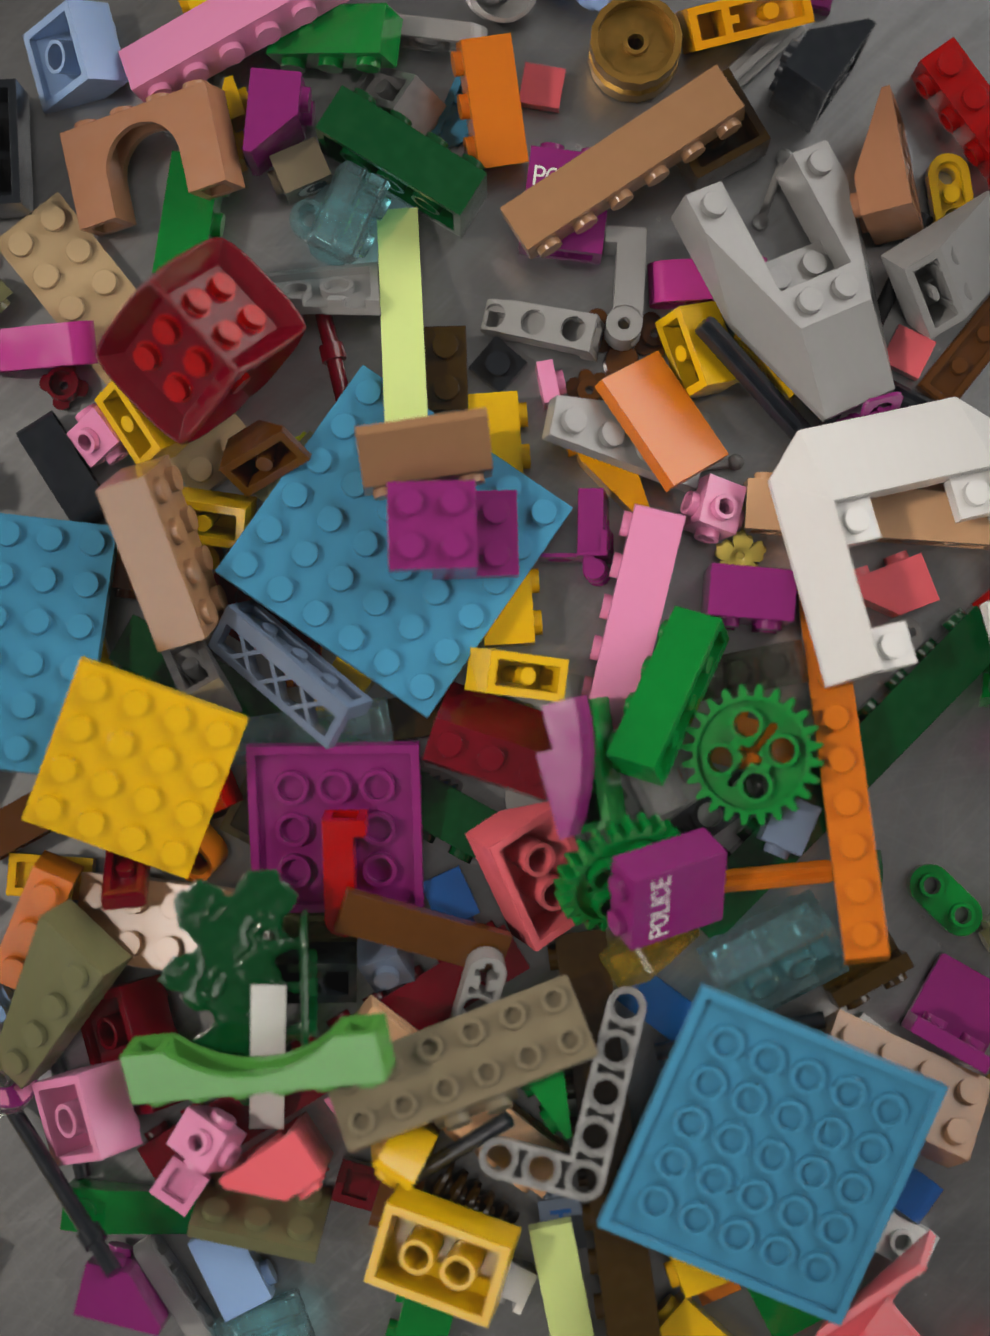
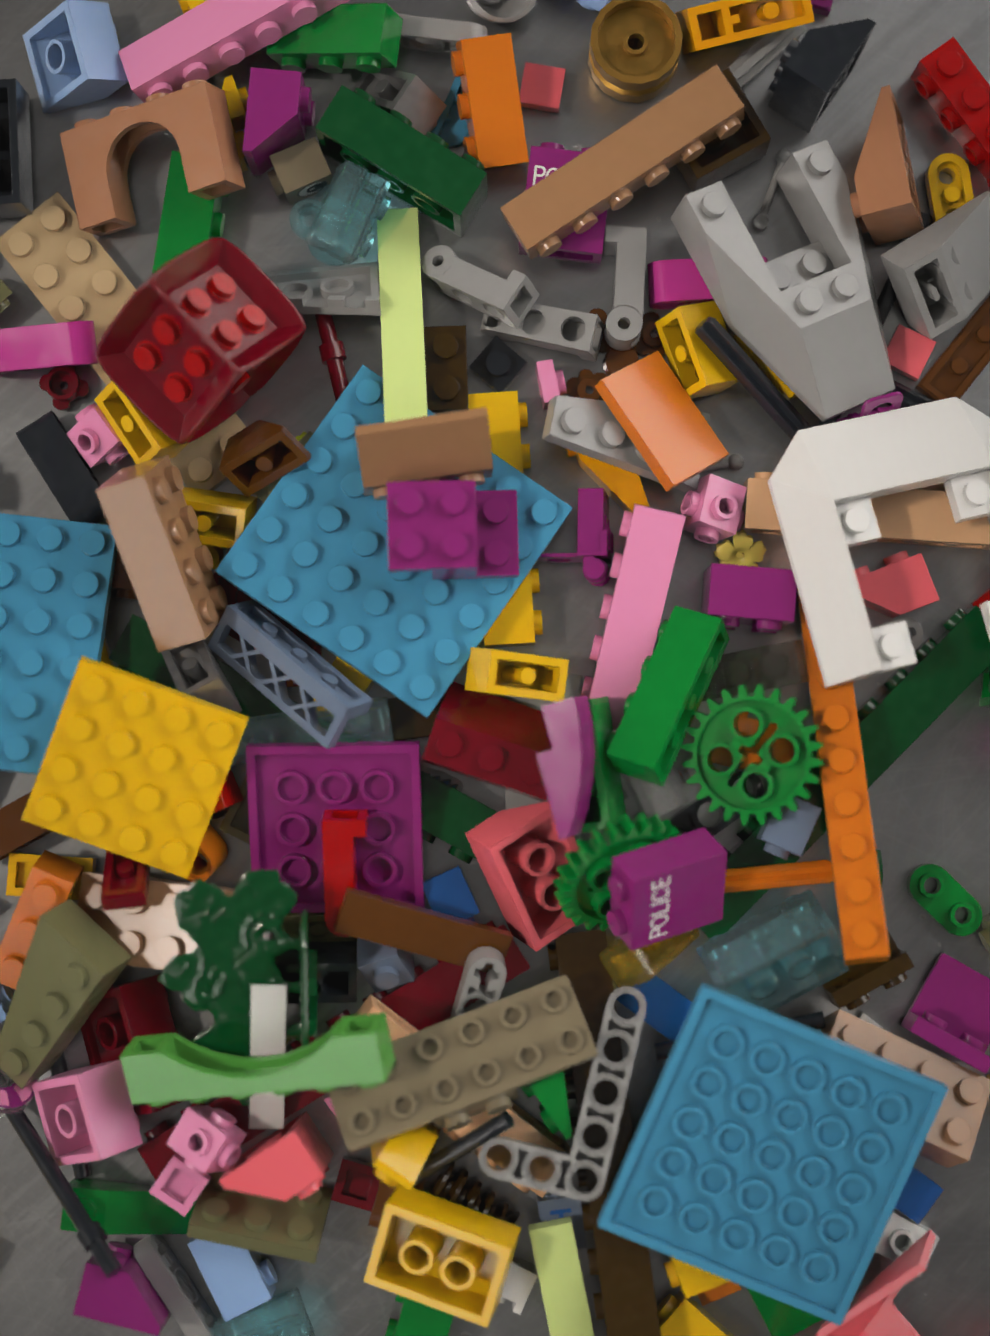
none -> light grey leg [421,245,540,329]

